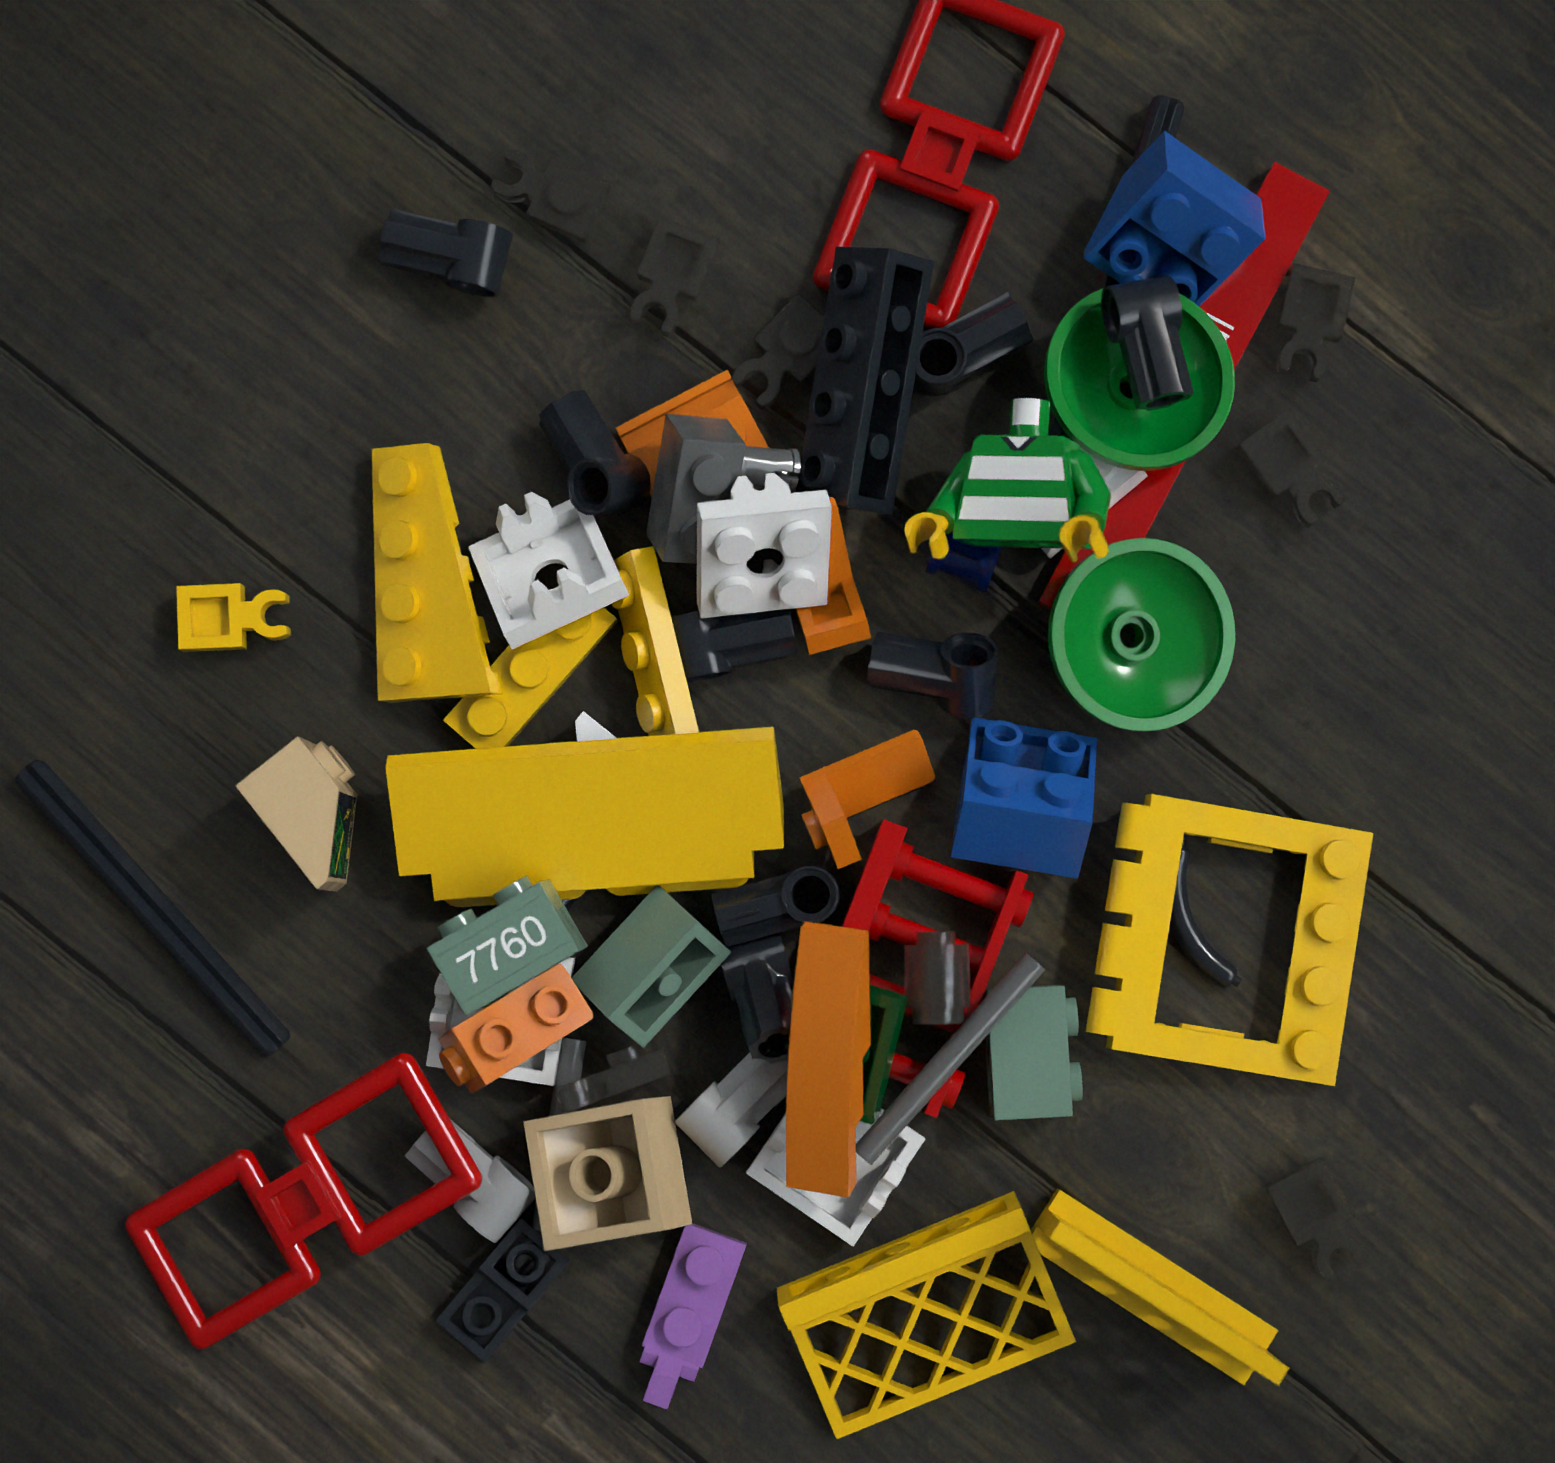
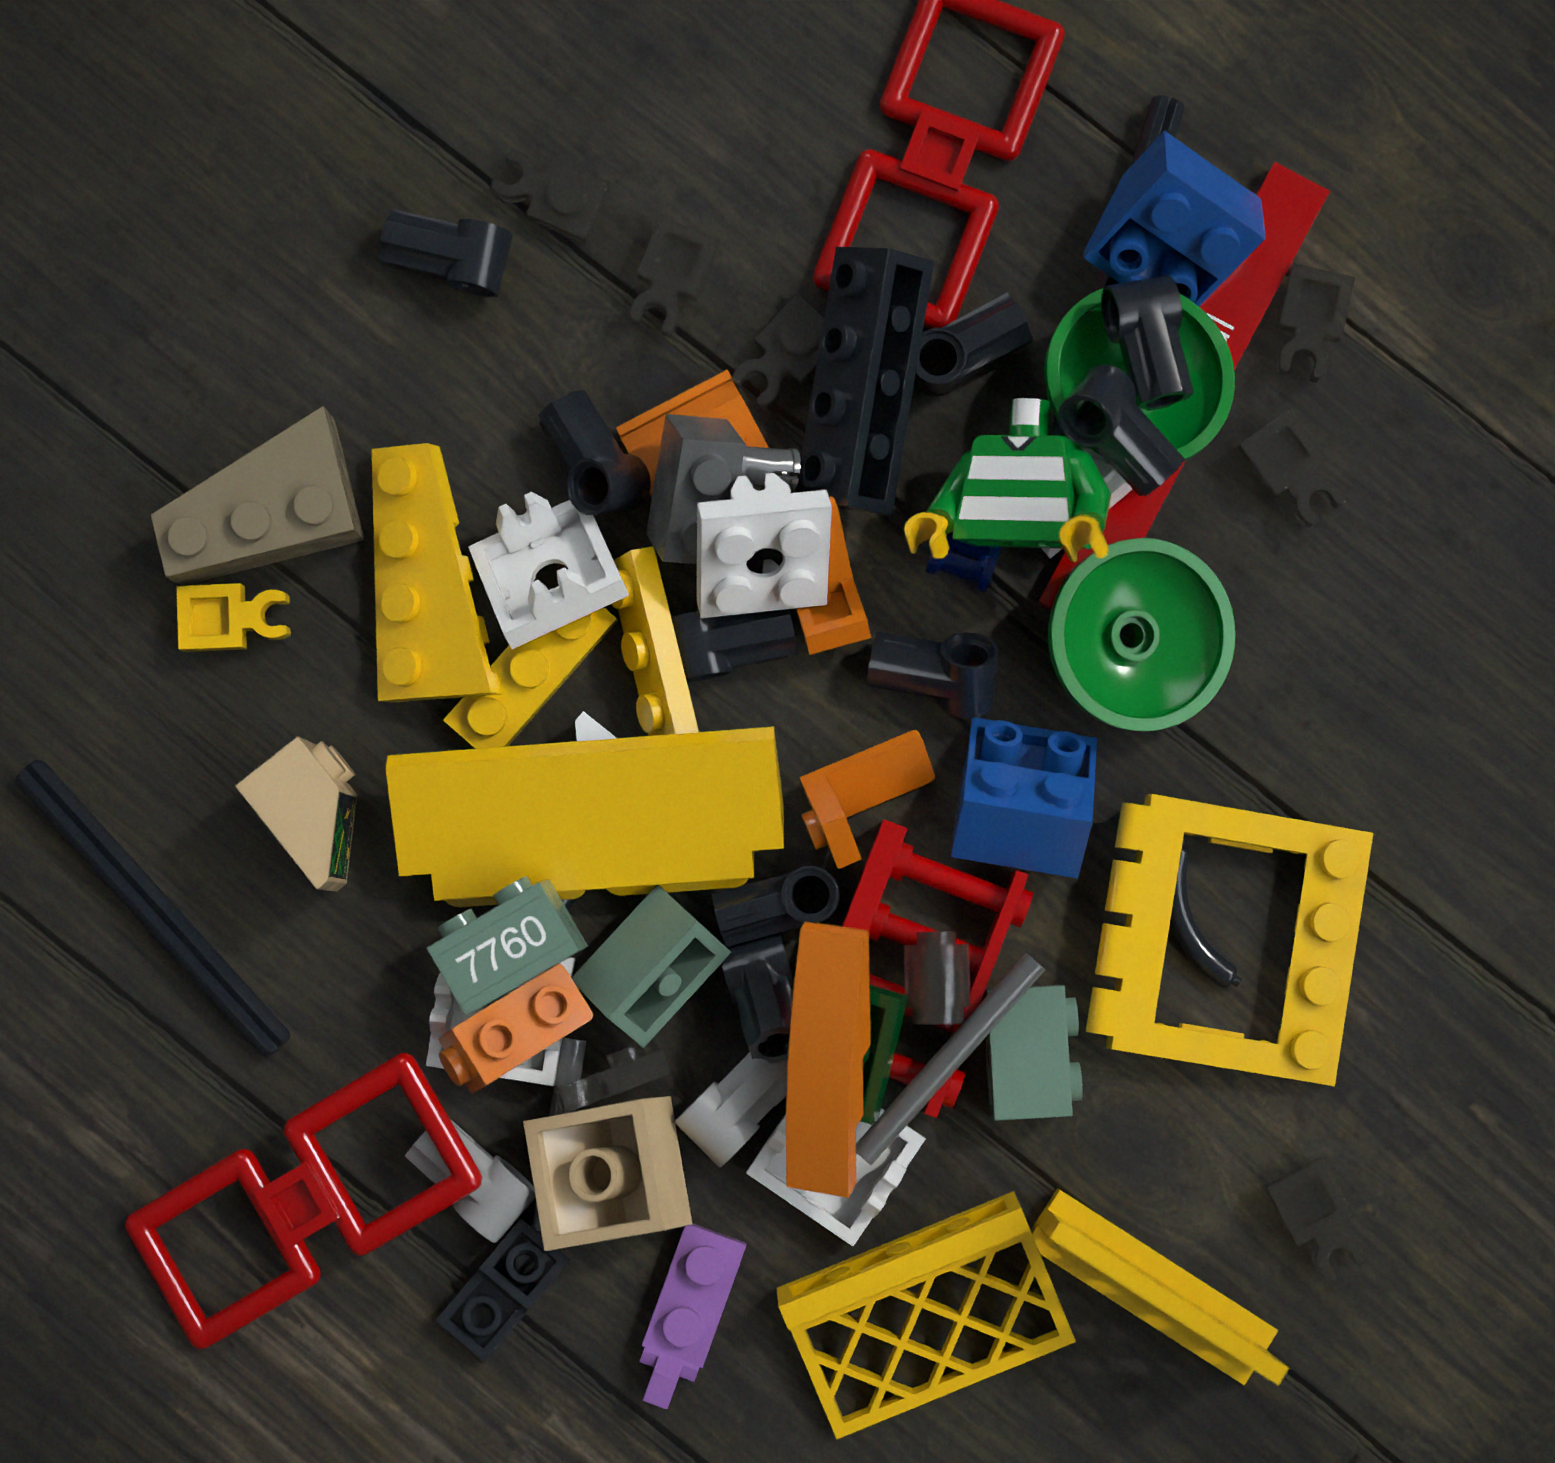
none -> dark tan wedge [151,406,364,586]
none -> black piece [1057,365,1185,497]

